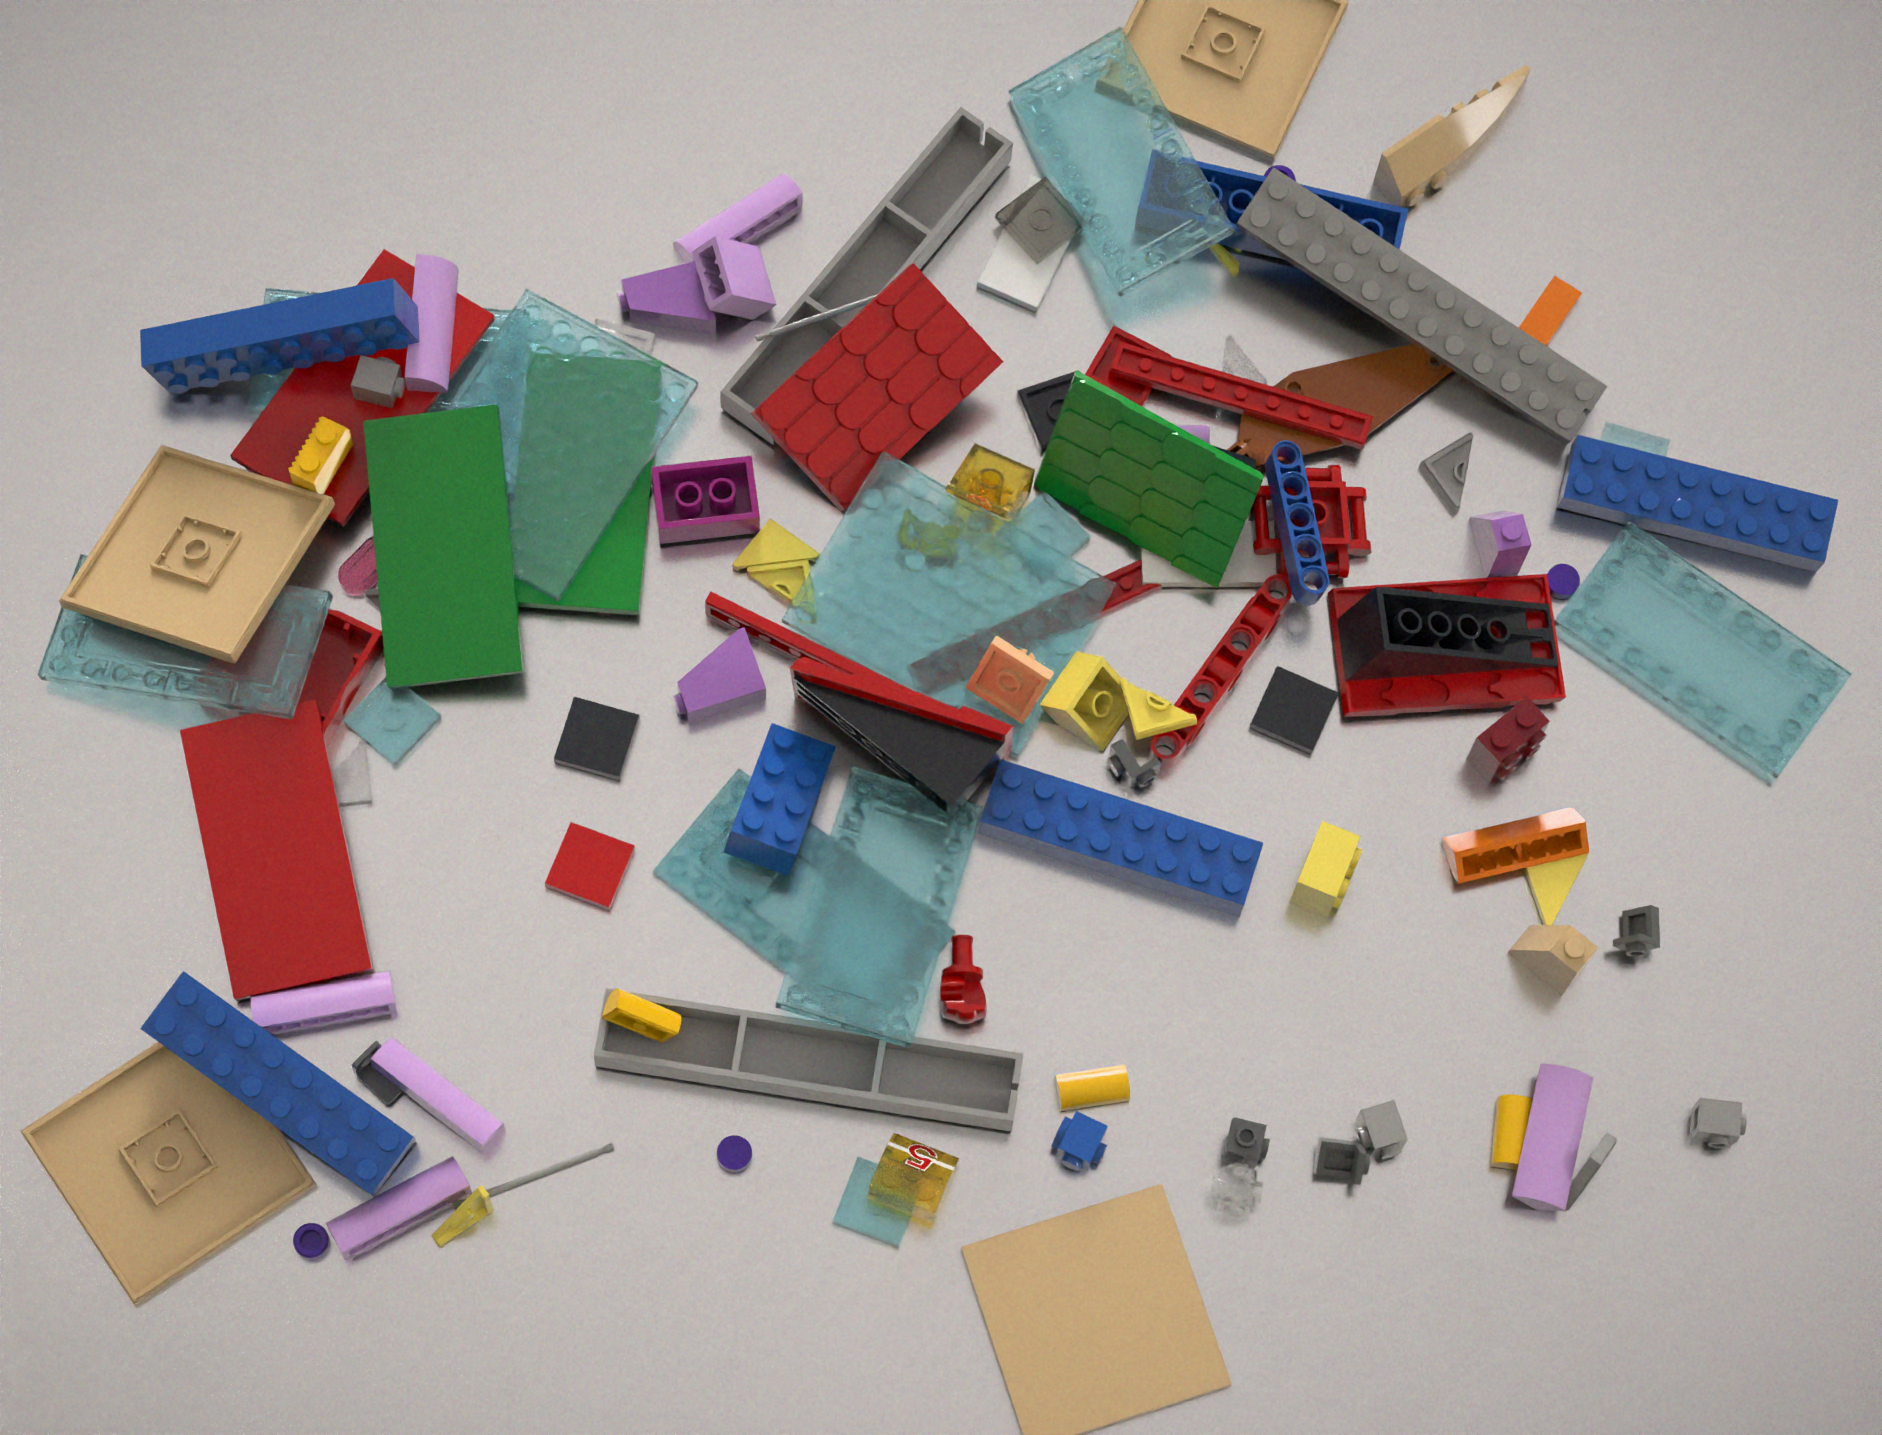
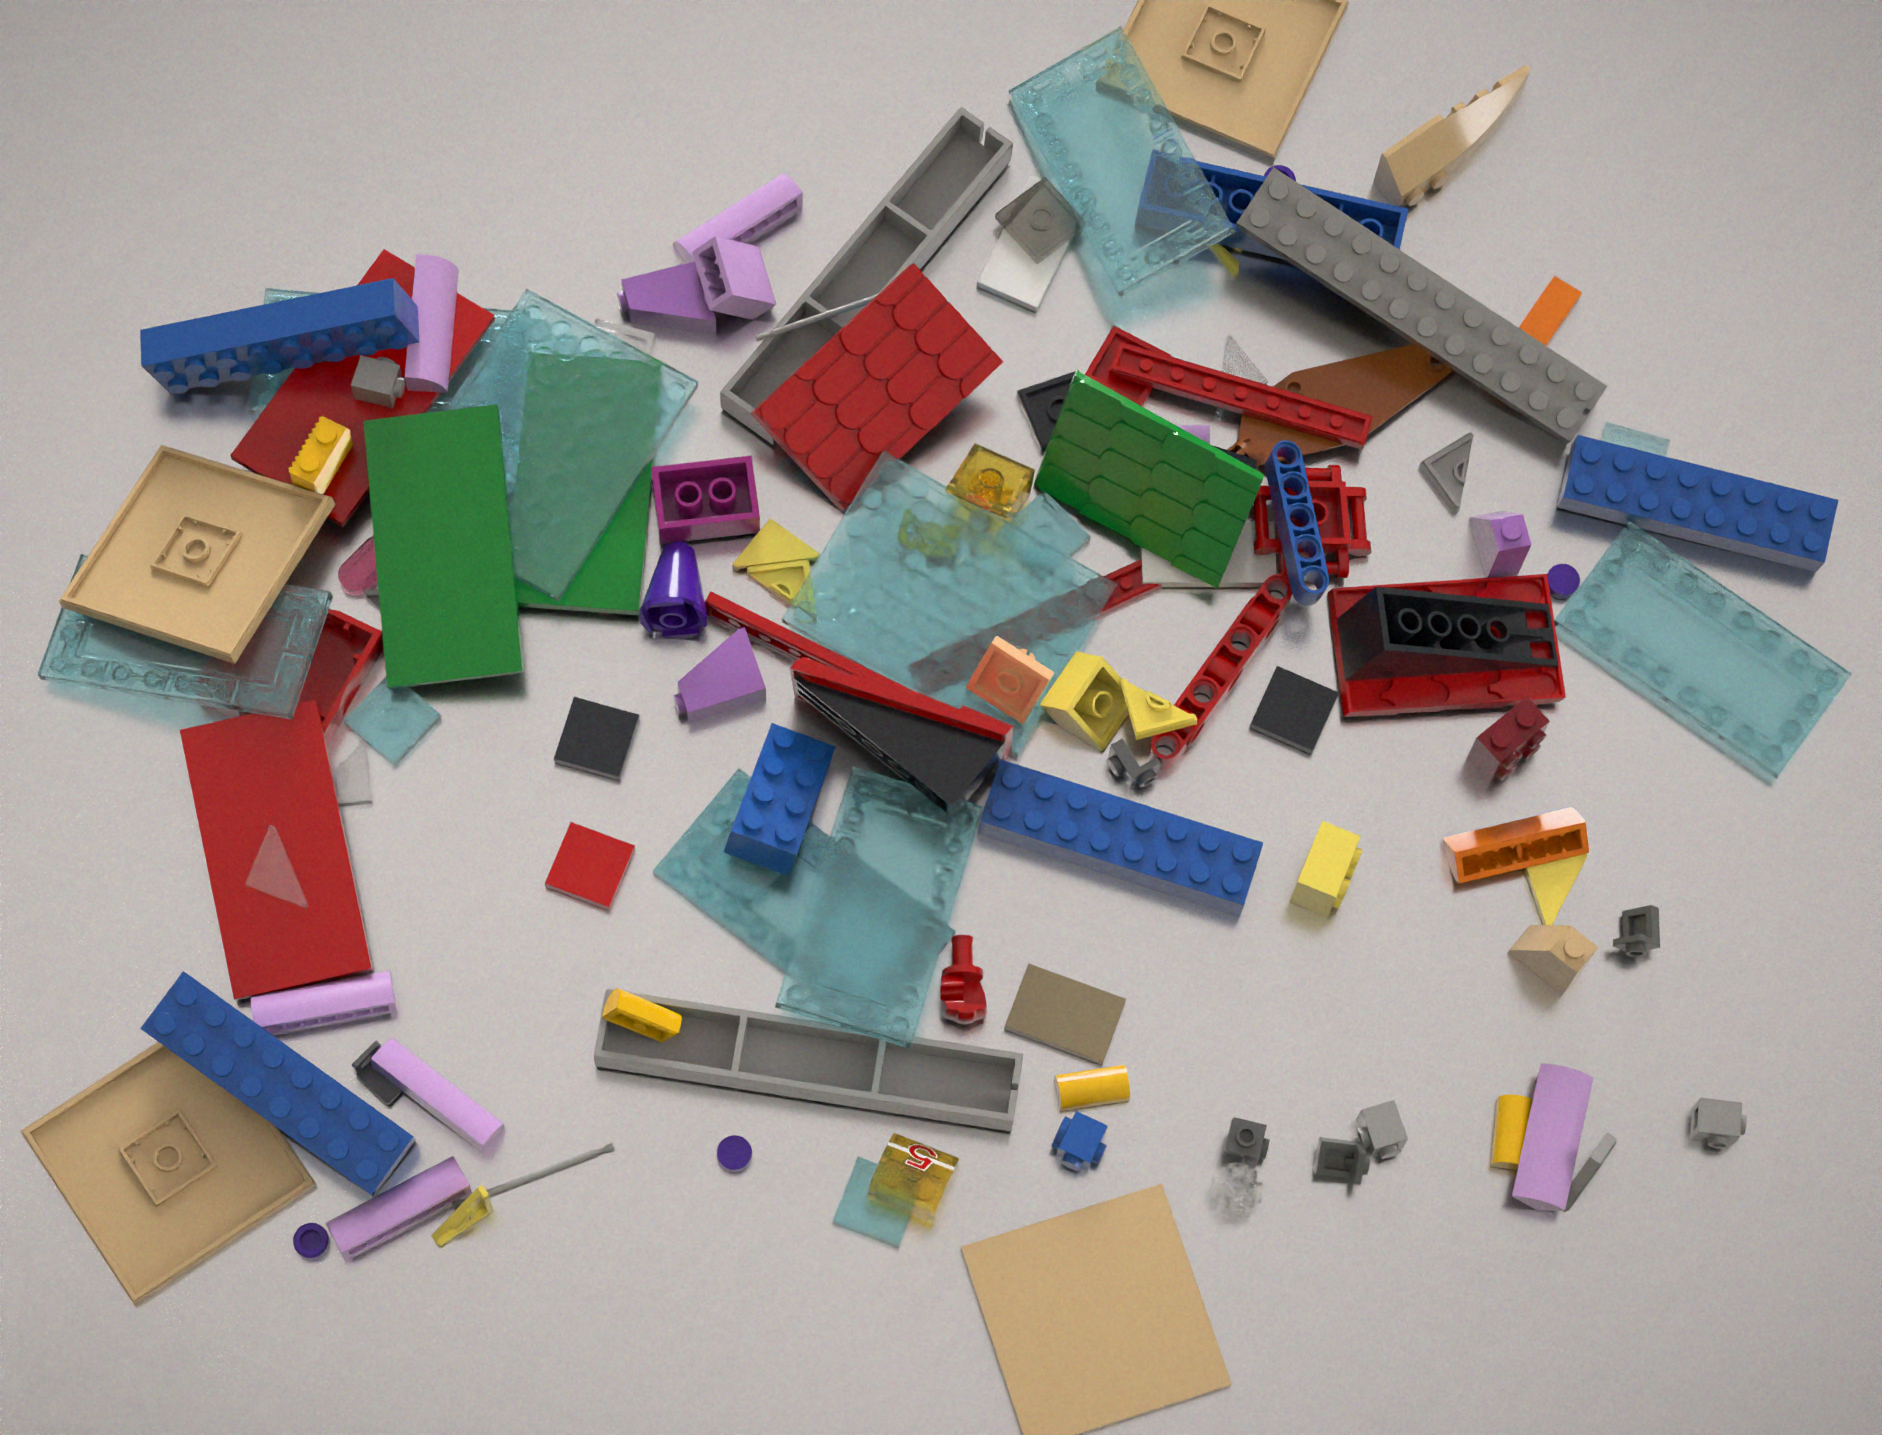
none -> clear tile [245,825,308,909]
none -> dark purple cone [639,541,708,639]
none -> dark tan tile [1004,963,1126,1065]

